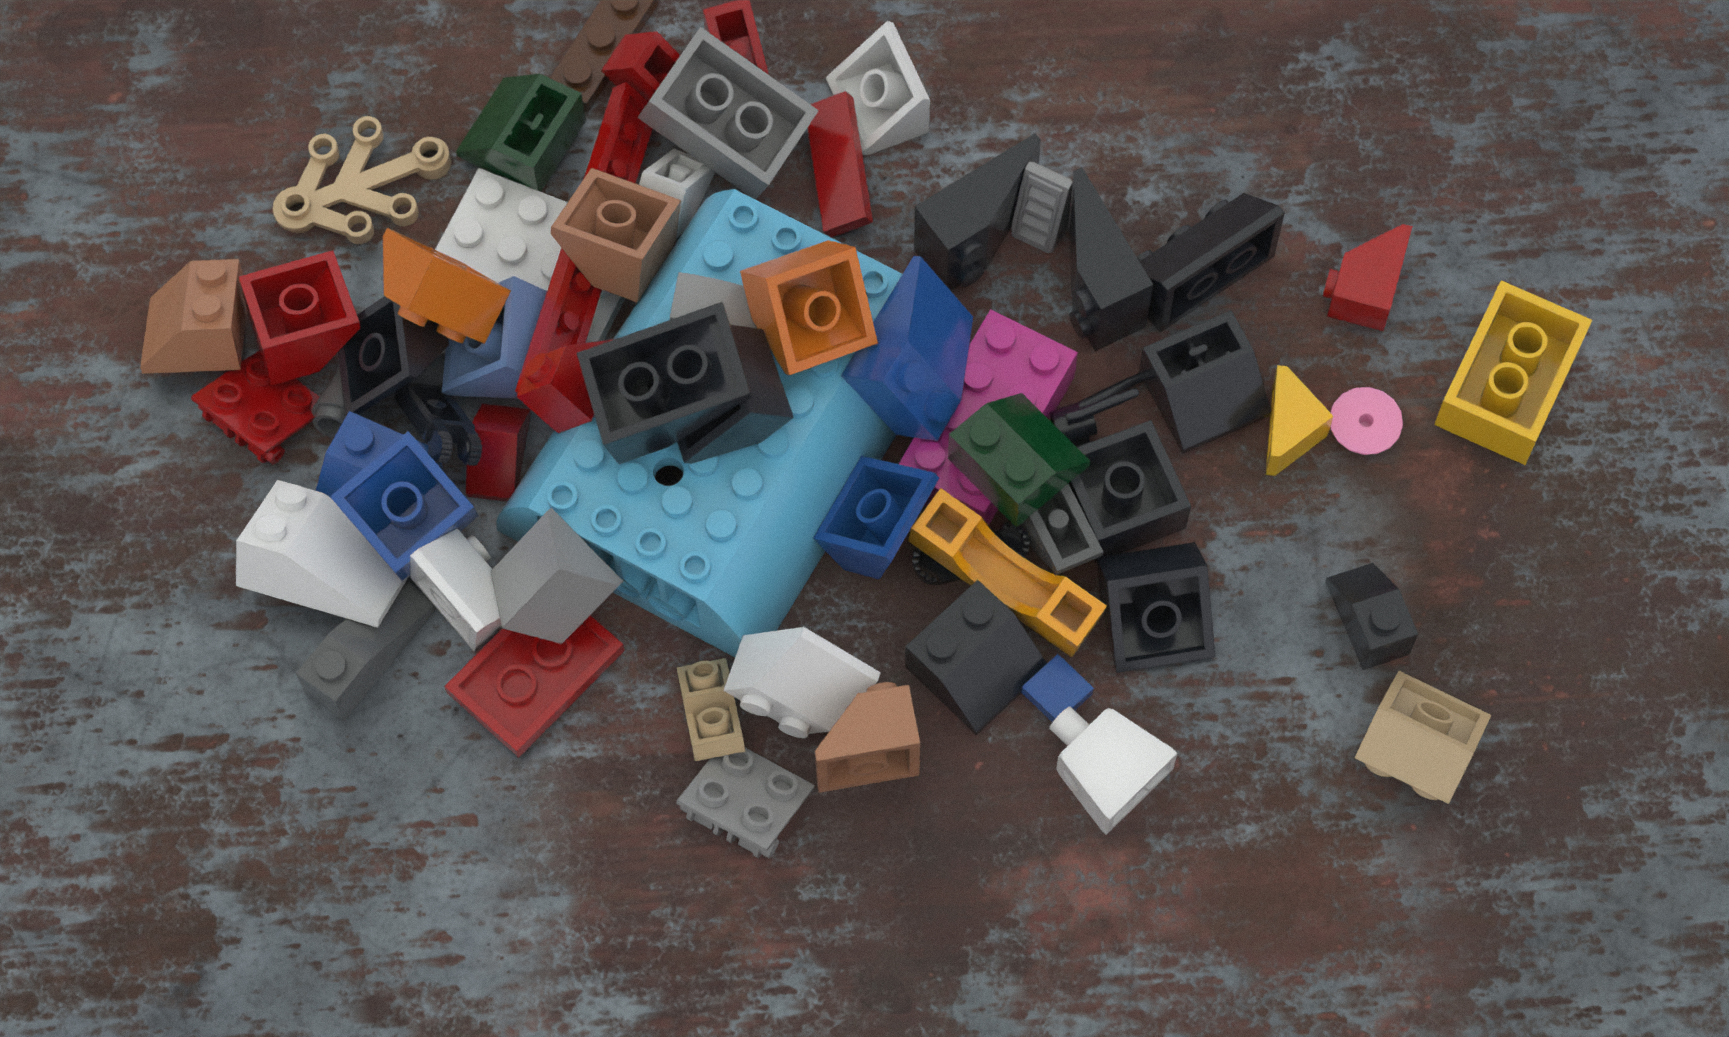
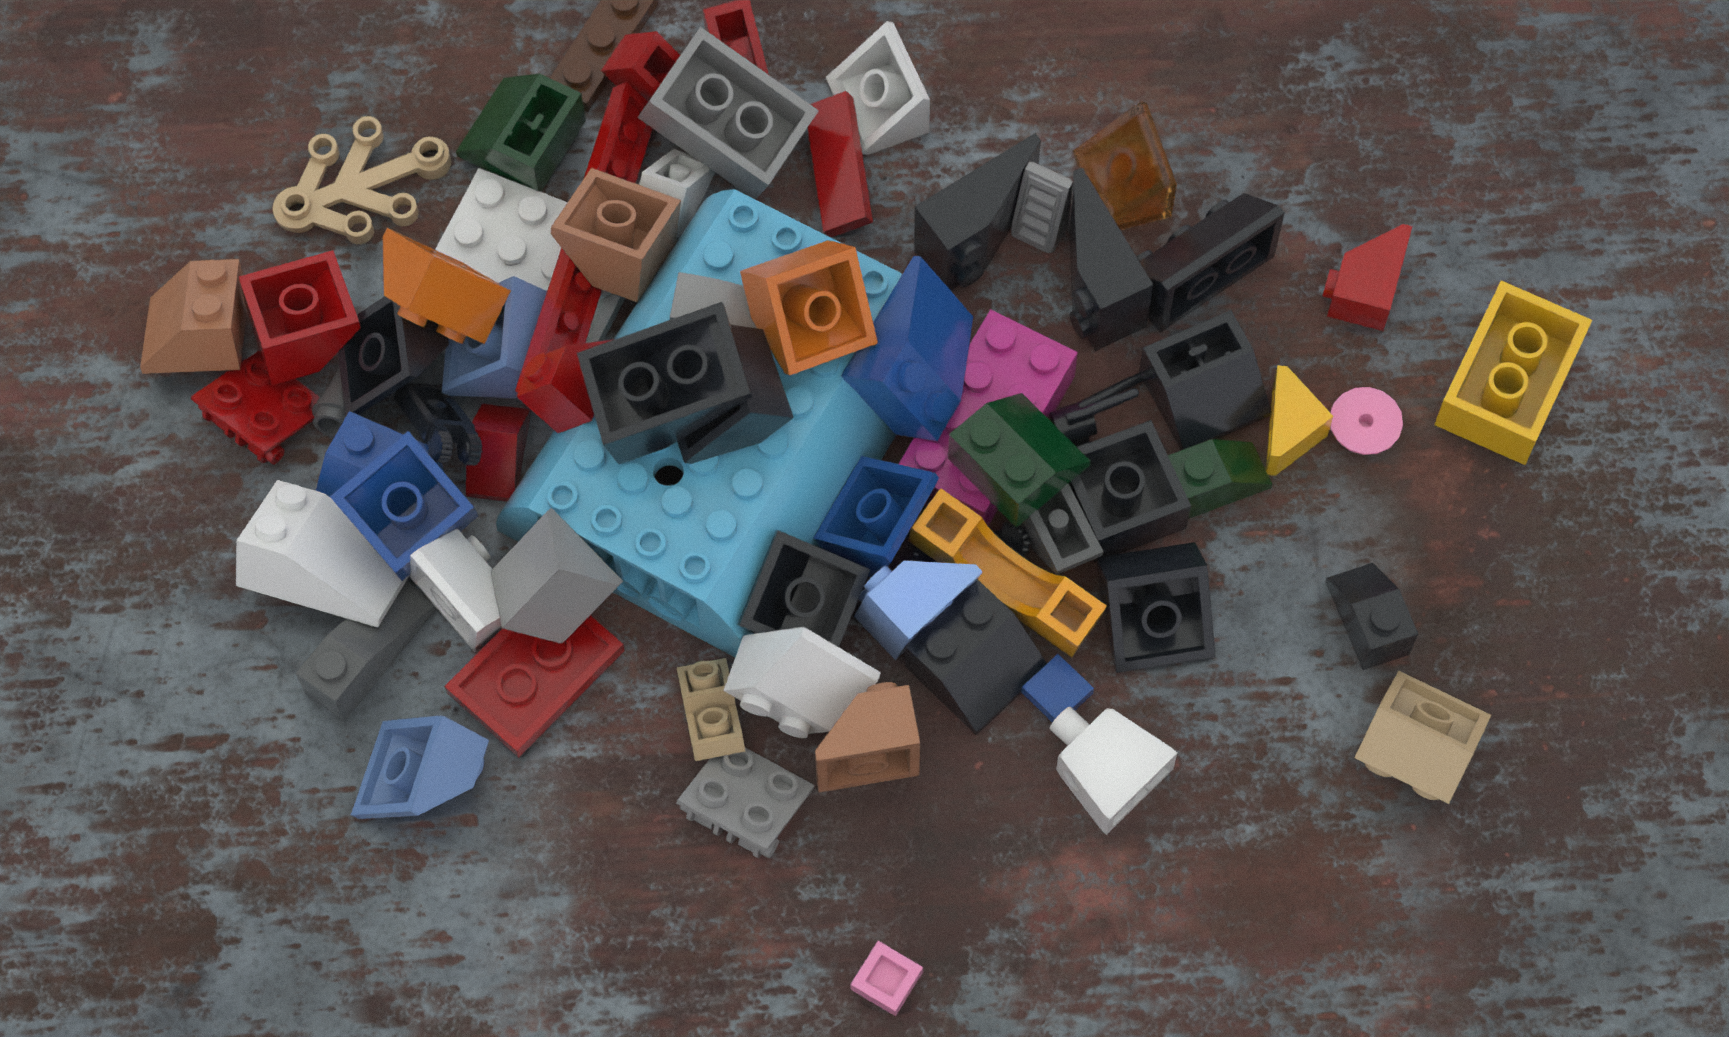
none -> medium blue slope [351,715,489,819]
none -> black slope [737,530,870,647]
none -> bright pink plate [851,941,923,1016]
none -> light blue slope [854,561,983,660]
none -> clear orange slope [1073,101,1177,230]
none -> dark green slope [1168,439,1273,519]

